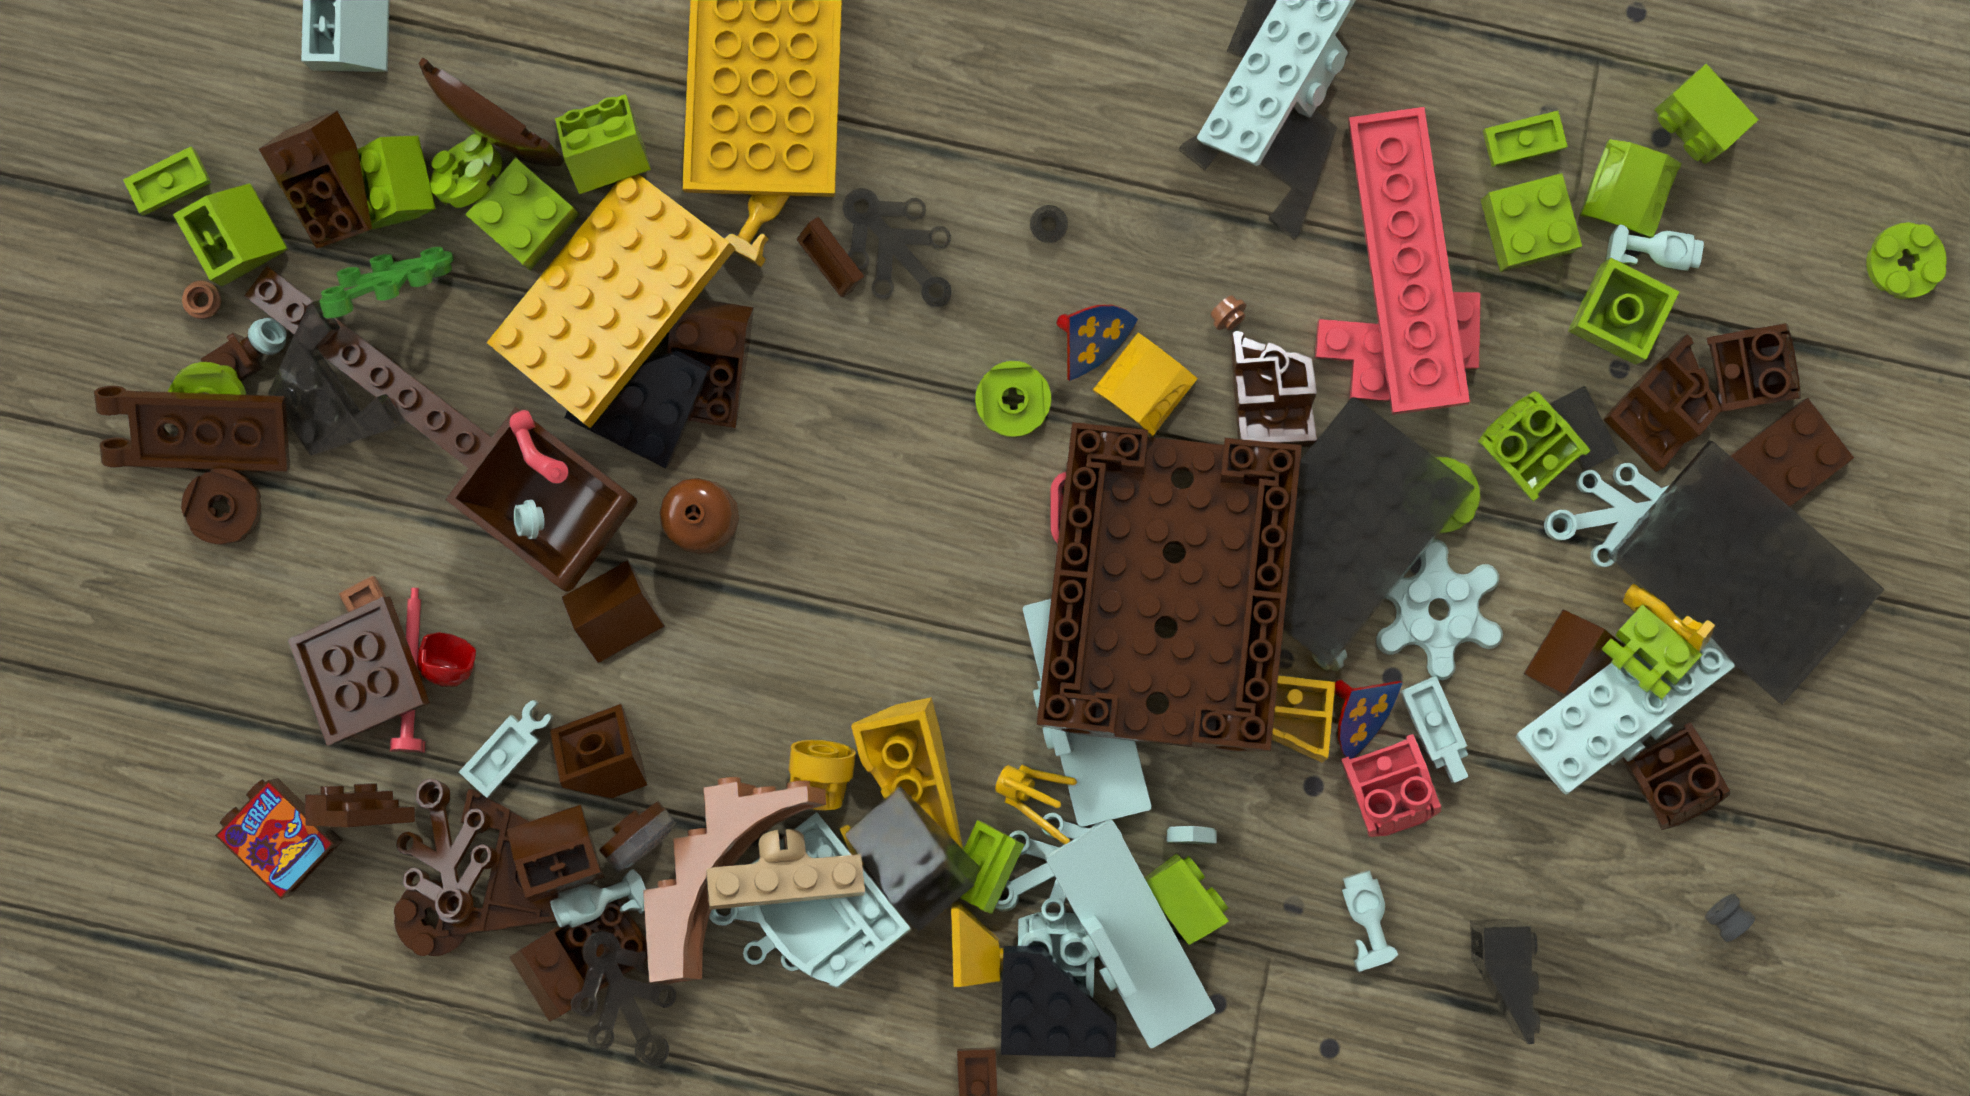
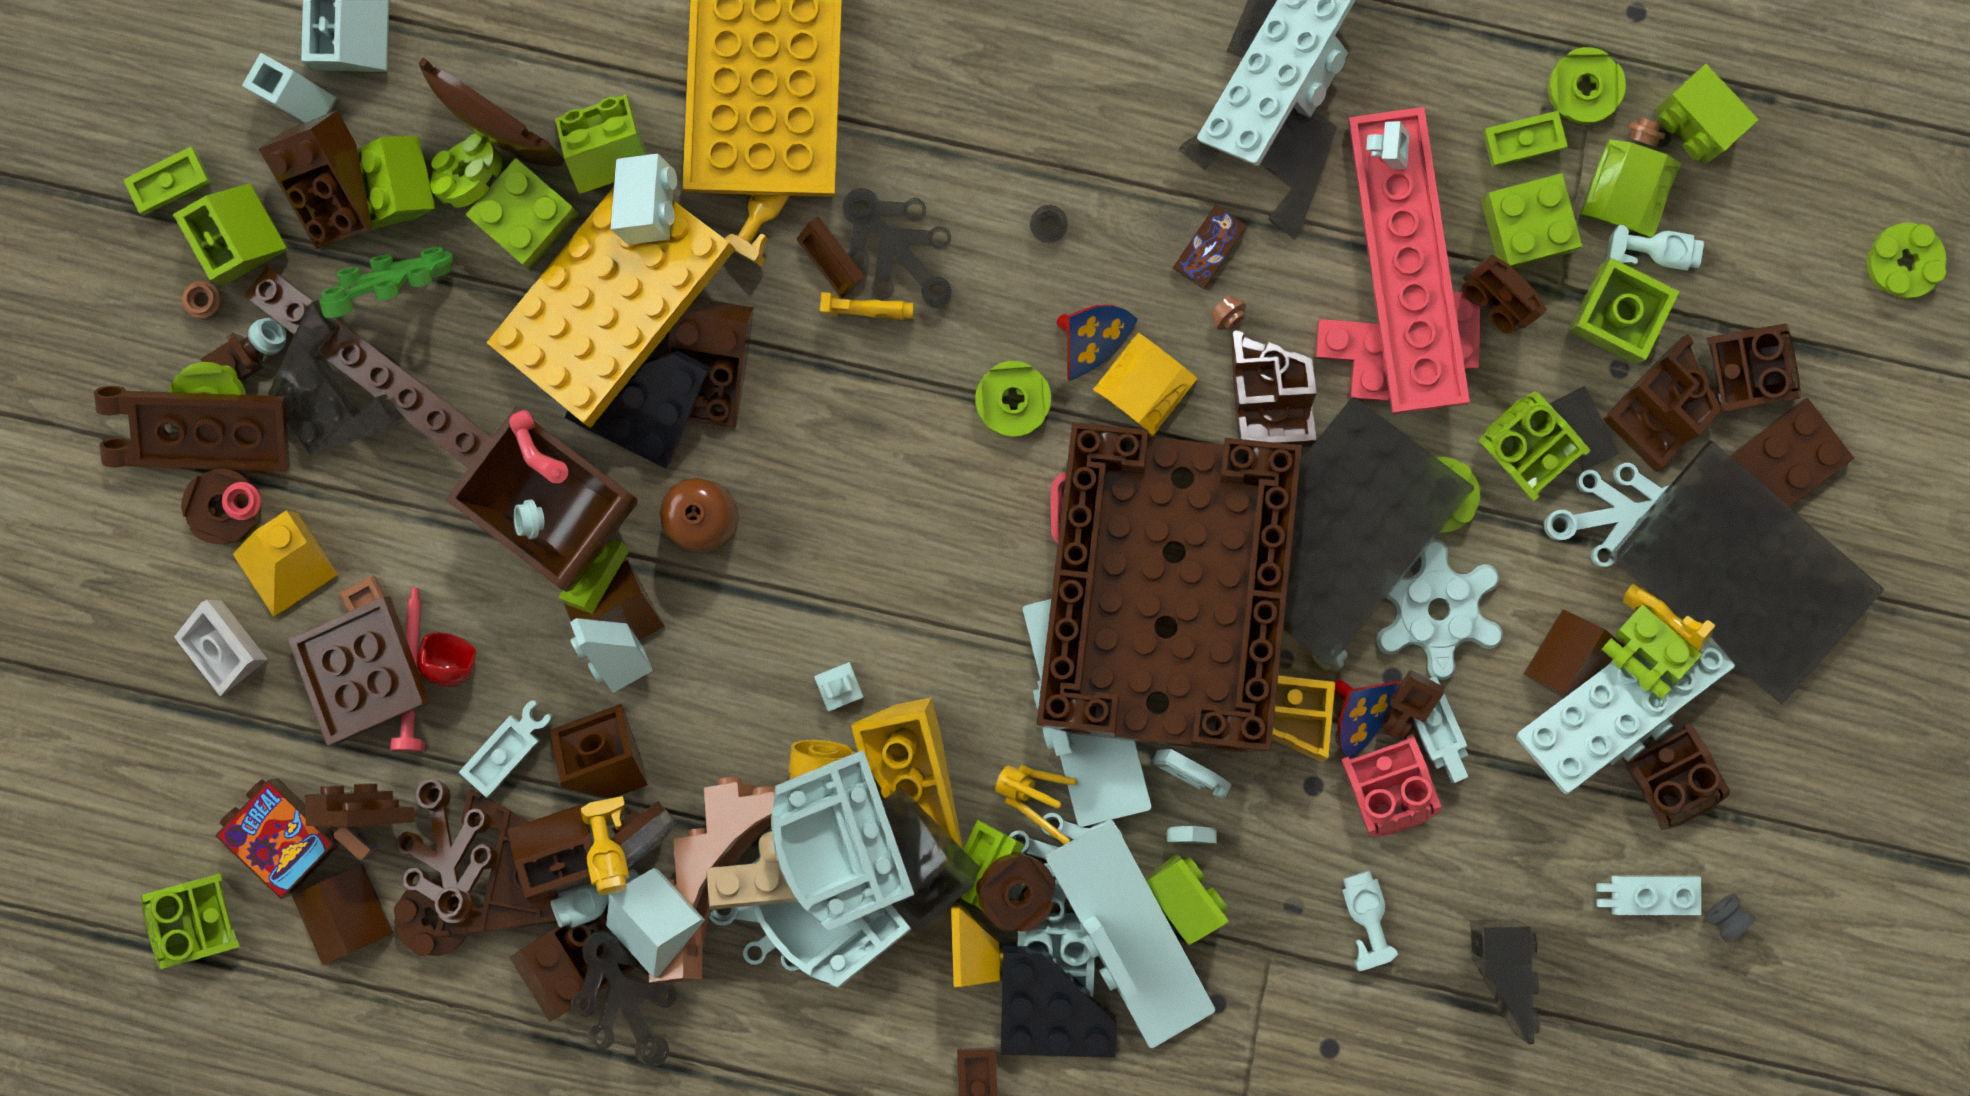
none -> lime slope [140,873,240,969]
none -> white slope [174,600,268,696]
none -> coral plate [222,482,262,520]
none -> yellow slope [233,510,339,617]
none -> light aqua slope [242,53,338,123]
none -> reddish brown slope [292,864,394,965]
none -> nougat tile [333,827,379,860]
none -> lime plate [558,538,630,614]
none -> light aqua slope [570,618,653,693]
none -> yellow piece [581,796,629,895]
none -> light aqua slope [606,868,705,978]
none -> light aqua brick [611,153,677,245]
none -> light aqua slope [771,750,914,931]
none -> light aqua tile [814,662,864,711]
none -> yellow piece [820,292,915,320]
none -> reddish brown plate [976,852,1055,932]
none -> light aqua tile [1151,749,1232,798]
none -> tile [1173,204,1247,289]
none -> light aqua tile [1366,121,1410,170]
none -> reddish brown plate [1382,669,1444,738]
none -> reddish brown slope [1462,255,1547,334]
none -> lime plate [1547,47,1626,125]
none -> light aqua hinge [1596,875,1701,915]
none -> nougat plate [1628,117,1666,147]

